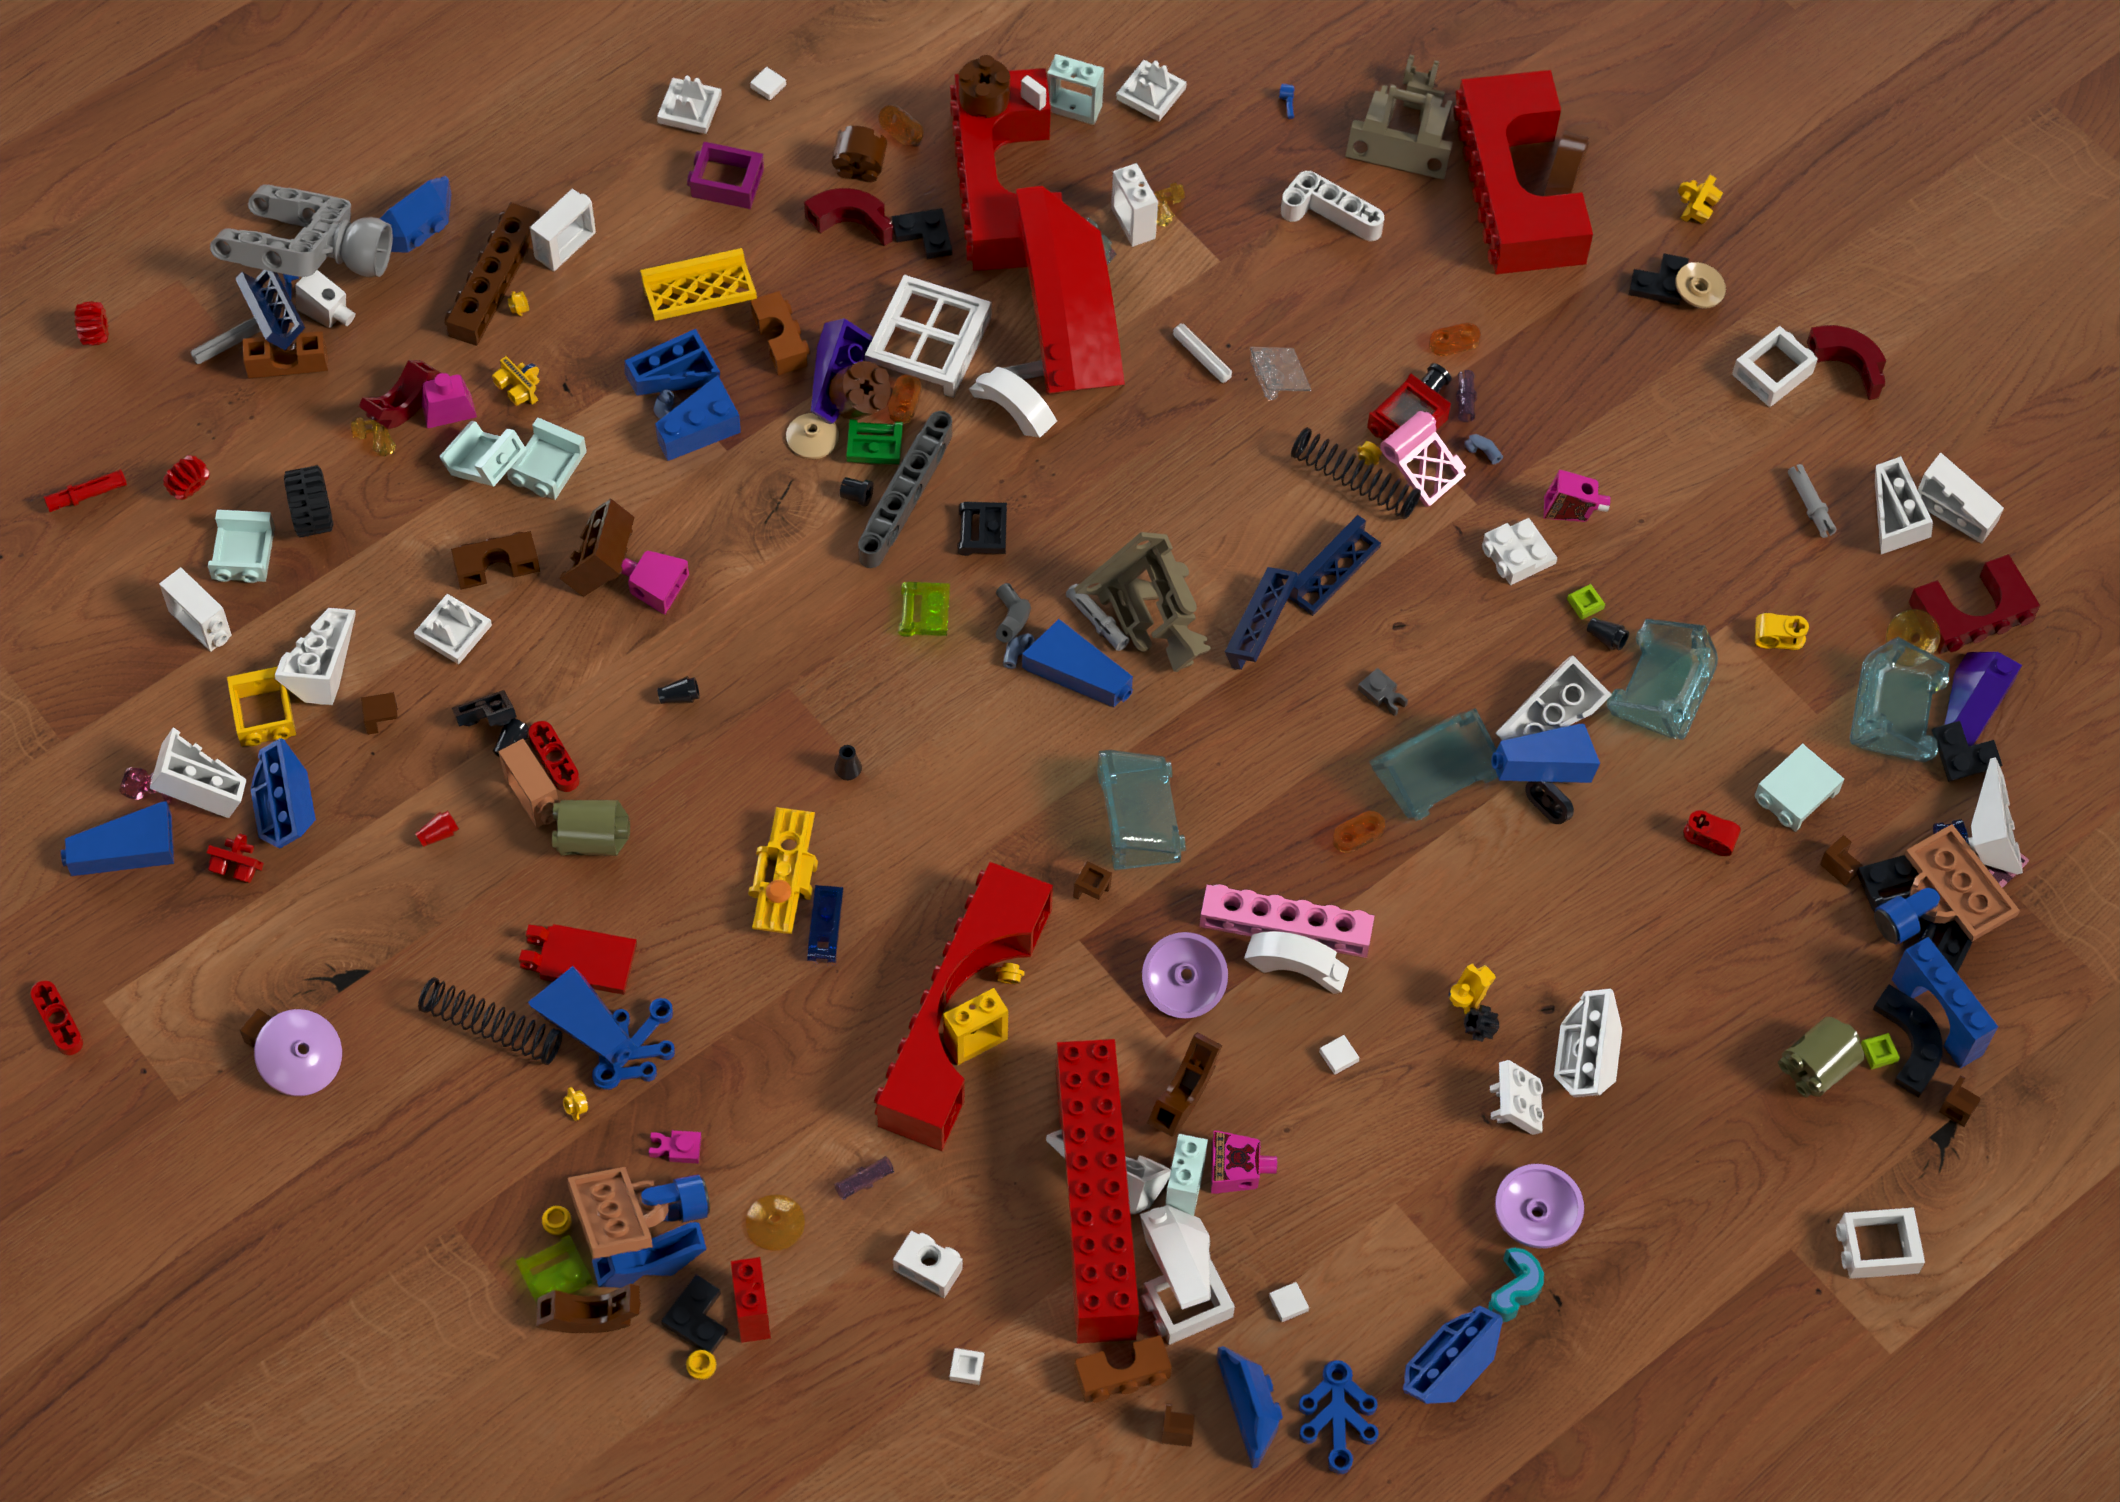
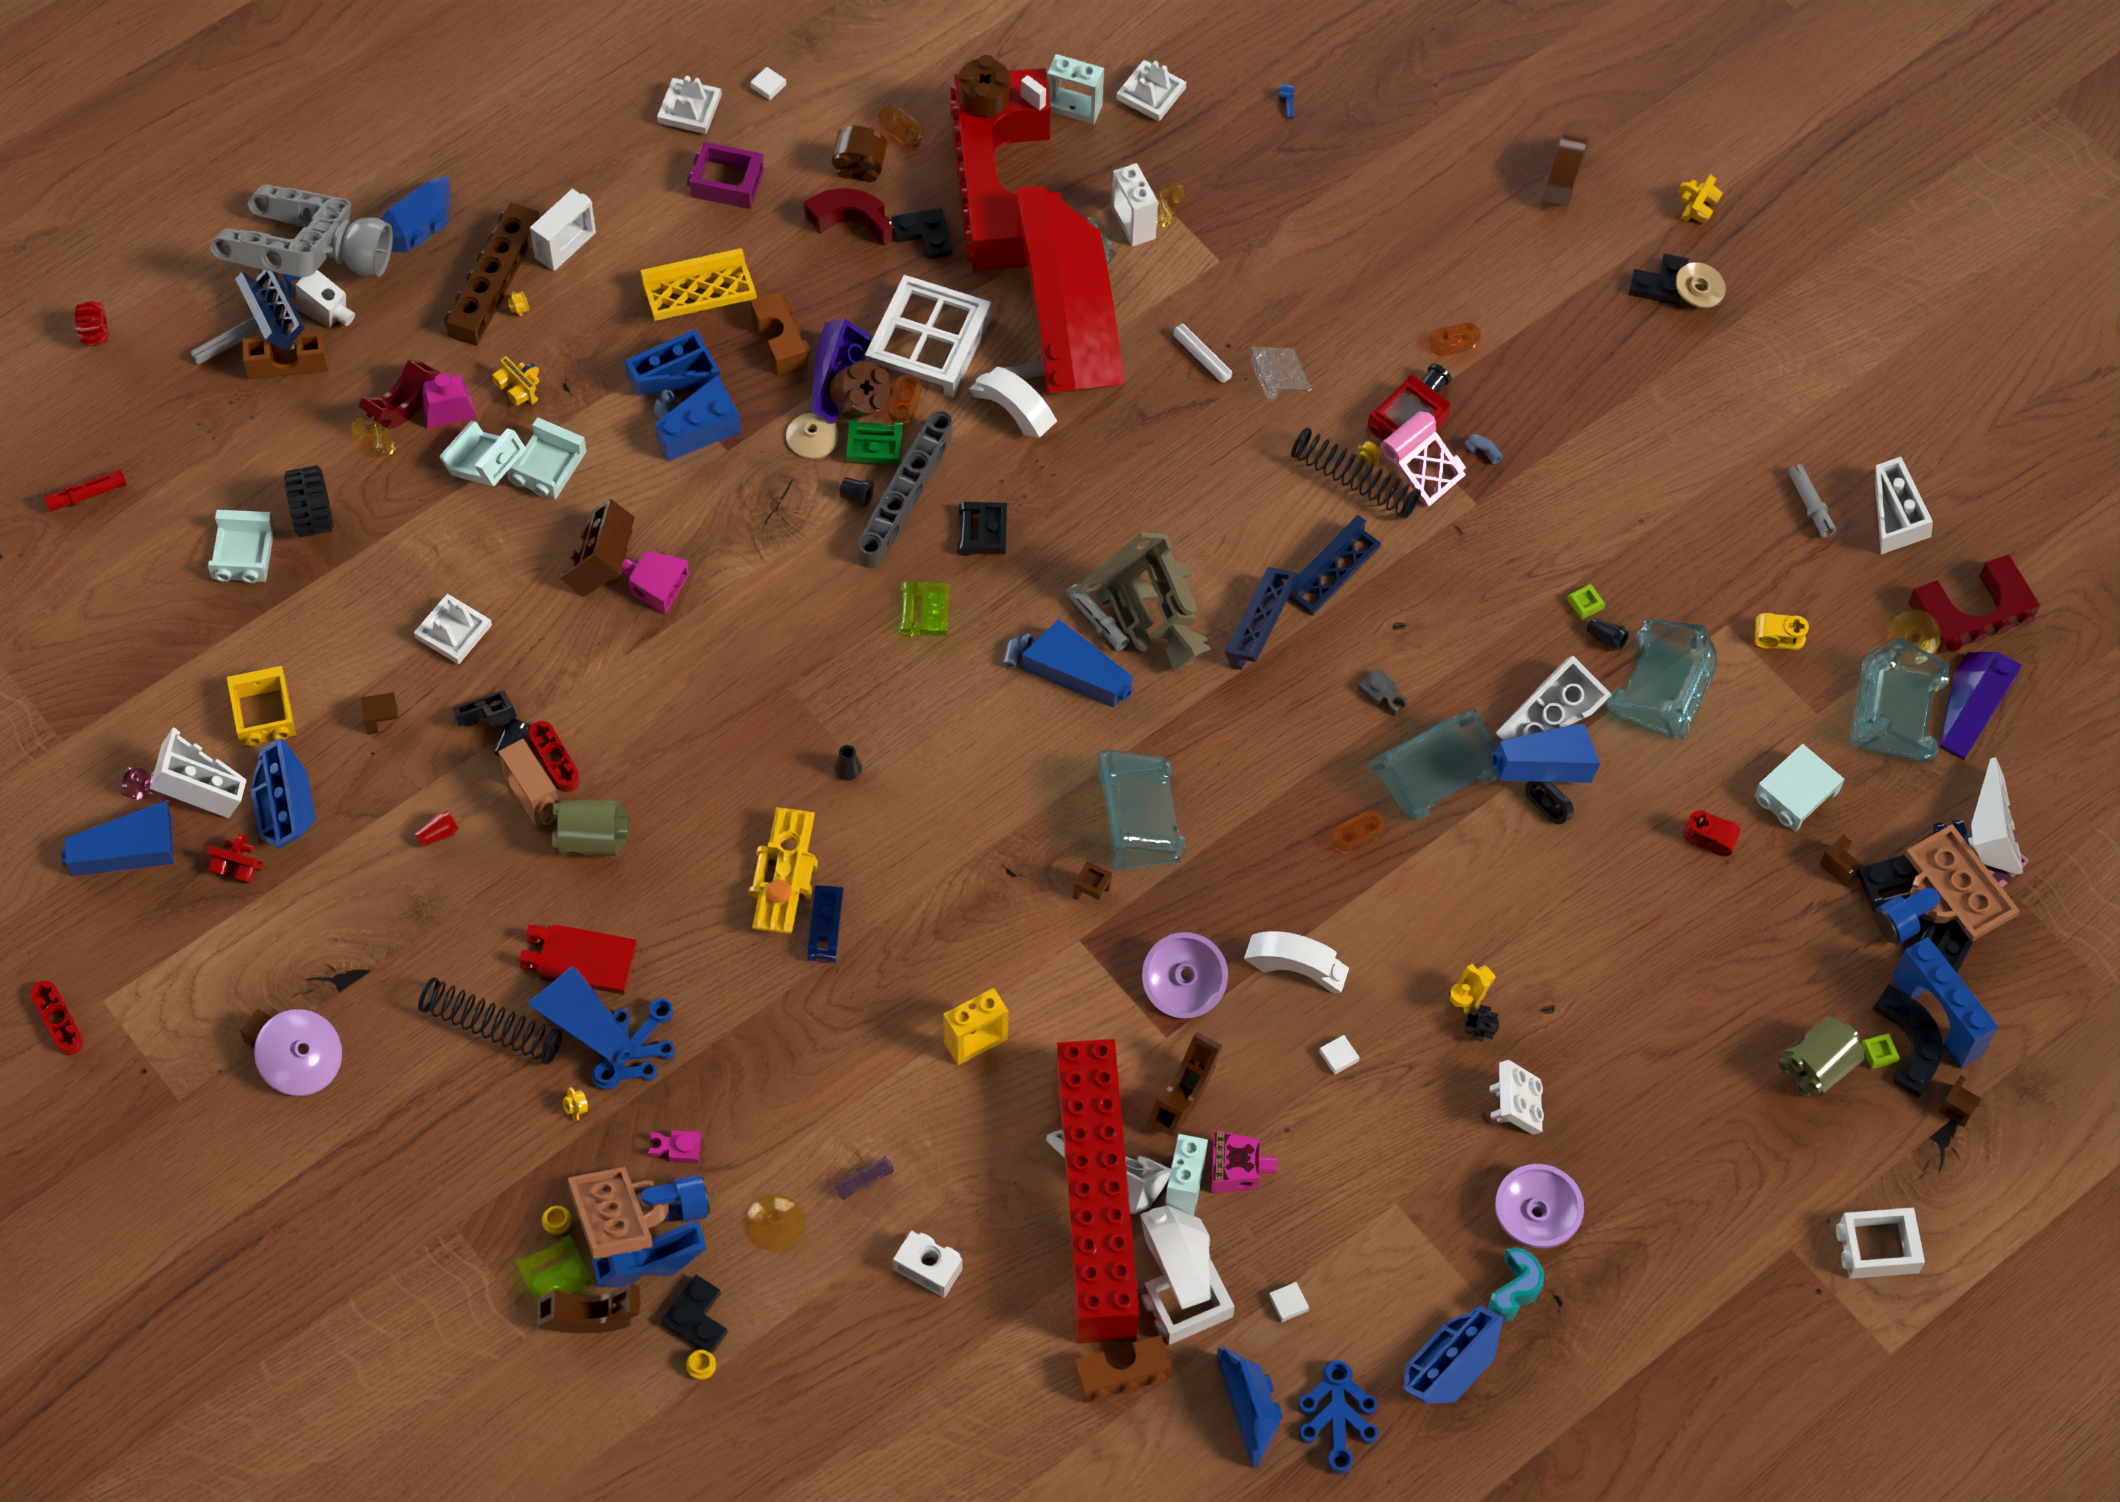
white window [159,567,232,652] -> none
red gear [163,455,210,500] -> none
white wedge [275,608,356,705] -> none
reddish brown arch [451,531,540,590] -> none
black cone [657,676,700,704] -> none
red window [730,1257,771,1343] -> none
red arch [874,862,1053,1151] -> none
white plate [950,1348,984,1385] -> none
dark grey arm [996,583,1031,643] -> none
yellow plate [996,963,1024,984] -> none
reddish brown panel [1161,1404,1195,1447] -> none
bright pink brick [1199,884,1374,958] -> none
white beam [1281,171,1384,241] -> none
dark tan container [1345,55,1453,179] -> none
red arch [1453,70,1593,275] -> none
clear purple pin [1456,370,1477,422] -> none
white plate [1482,518,1557,585] -> none
dark pink torso [1544,470,1610,522] -> none
white wedge [1554,989,1622,1097] -> none
white window [1732,326,1818,407] -> none
dark red arch [1807,325,1886,400] -> none
white wedge [1918,452,2004,544] -> none
black plate [1931,721,2003,782] -> none

